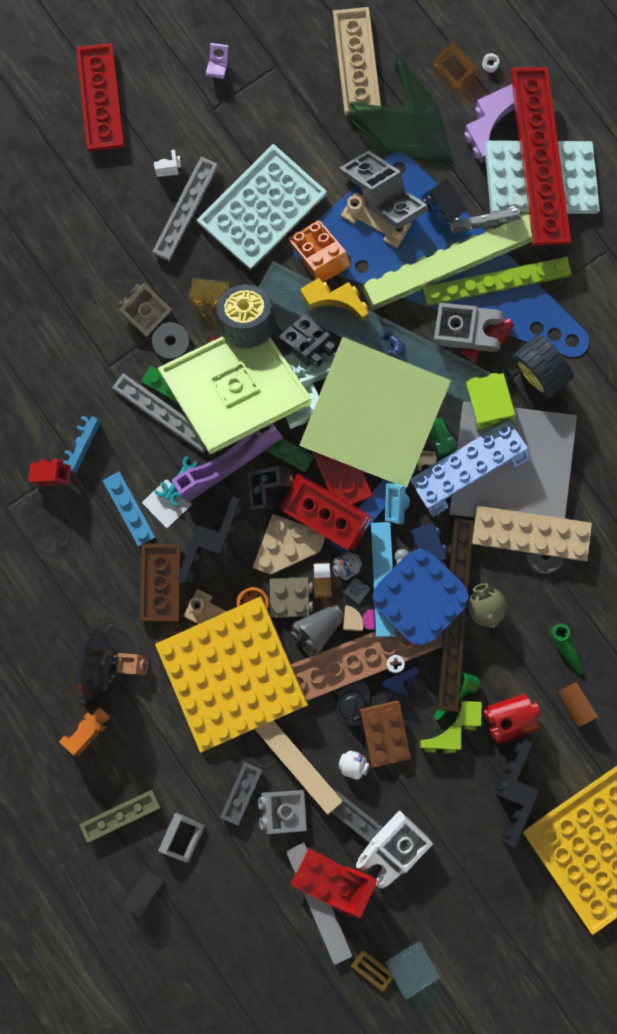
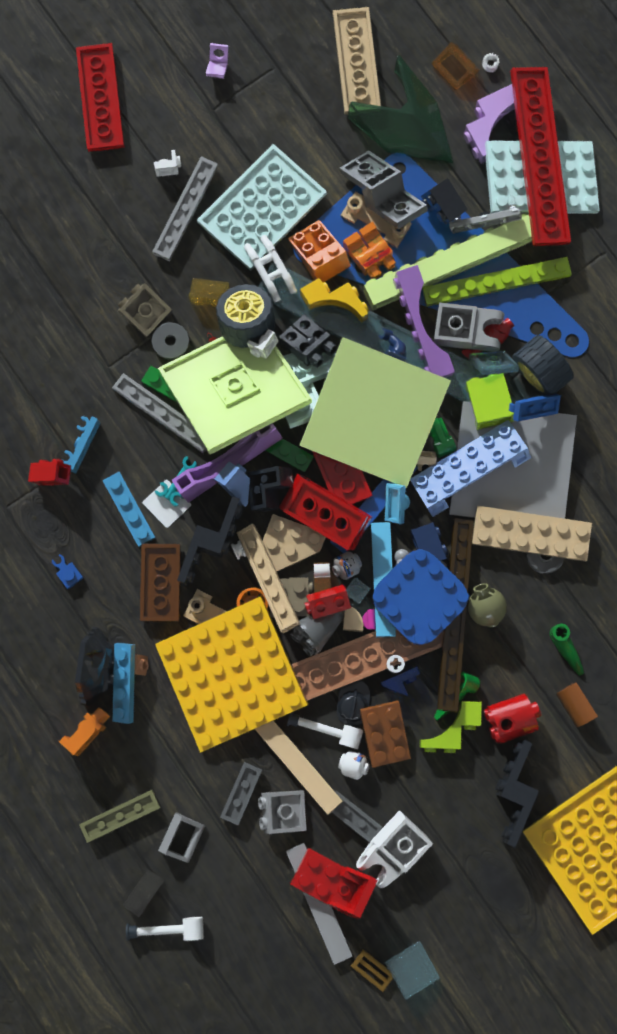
none -> blue plate [52,554,84,590]
none -> dark azure plate [113,643,135,724]
none -> white piece [126,917,204,941]
none -> medium blue slope [214,462,250,507]
none -> white bush [231,540,246,560]
none -> tan tile [237,524,300,633]
none -> white piece [244,235,297,303]
none -> white bracket [247,329,278,359]
none -> white piece [287,712,363,749]
none -> red brick [304,585,351,620]
none -> orange hips [343,221,396,279]
none -> medium lavender arch [393,265,455,378]
none -> clear light blue tile [469,351,519,375]
none -> blue plate [509,394,561,422]

